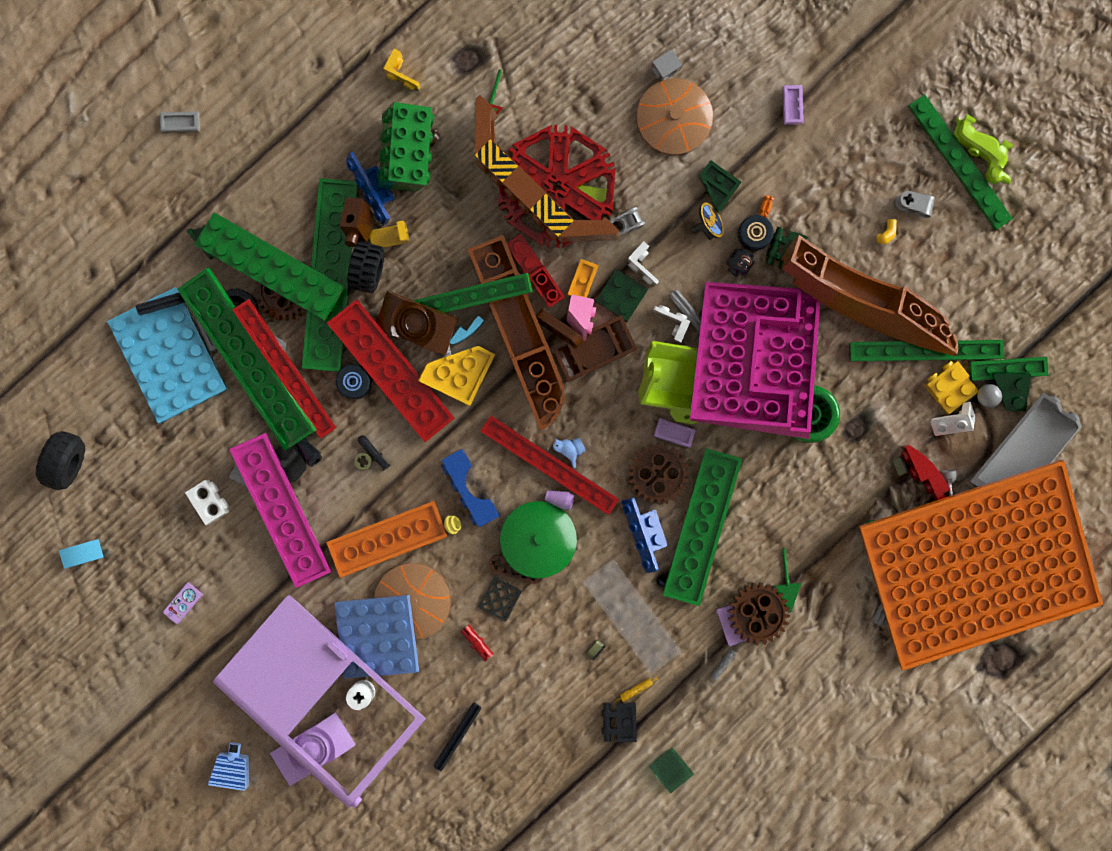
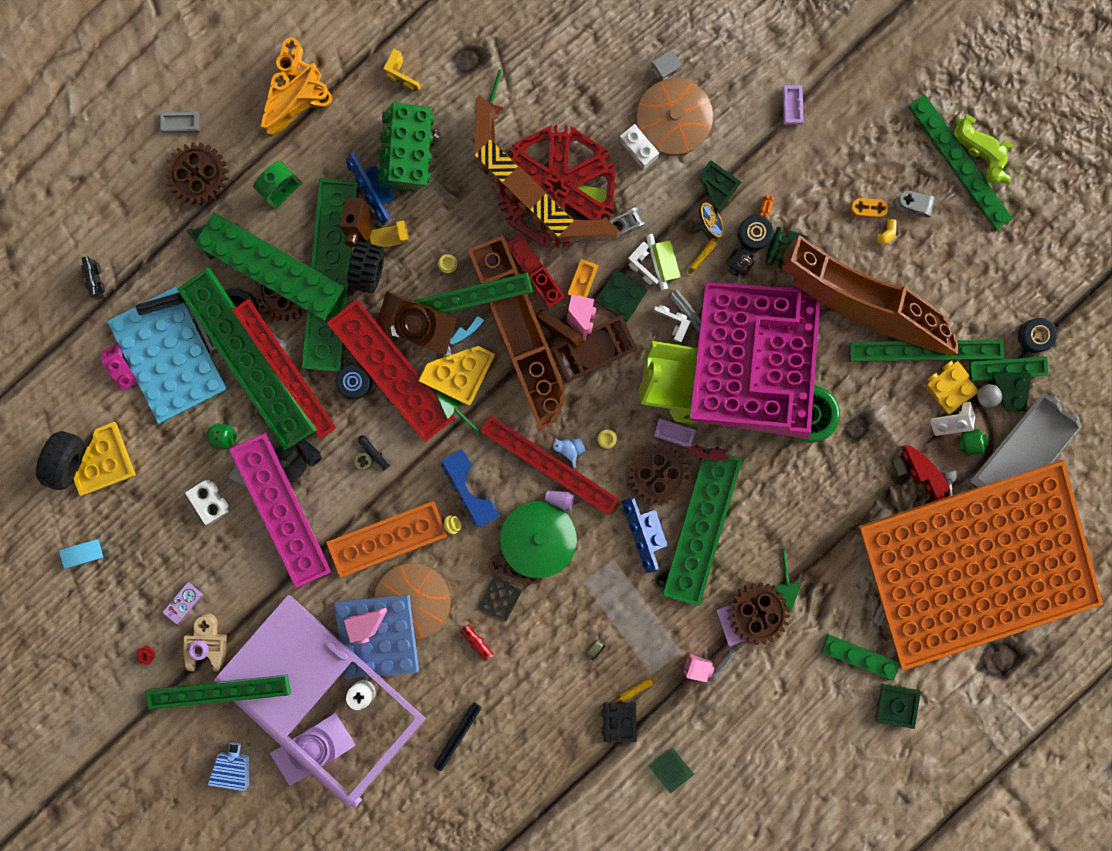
none -> yellow plate [73,422,136,496]
none -> black plate [81,257,105,300]
none -> dark pink bracket [101,343,138,391]
none -> red plate [136,646,155,665]
none -> green plate [145,674,291,710]
none -> reddish brown gear [165,142,229,205]
none -> tan piece [184,614,227,672]
none -> lavender plate [189,640,209,660]
none -> green head [206,423,237,450]
none -> green window [253,161,303,210]
none -> light orange piece [261,38,332,136]
none -> bright pink slope [344,608,387,644]
none -> green piece [435,390,482,436]
none -> light yellow plate [438,254,457,274]
none -> light yellow plate [598,430,617,449]
none -> white brick [619,124,659,170]
none -> white bar [646,234,668,291]
none -> tile [652,241,680,282]
none -> bright pink slope [683,653,714,682]
none -> dark red slope [686,444,729,461]
none -> yellow piece [687,238,720,275]
none -> green plate [821,634,900,681]
none -> light orange beam [850,198,888,218]
none -> dark green plate [875,683,921,729]
none -> green head [958,429,988,456]
none -> black wheel [1018,318,1057,353]

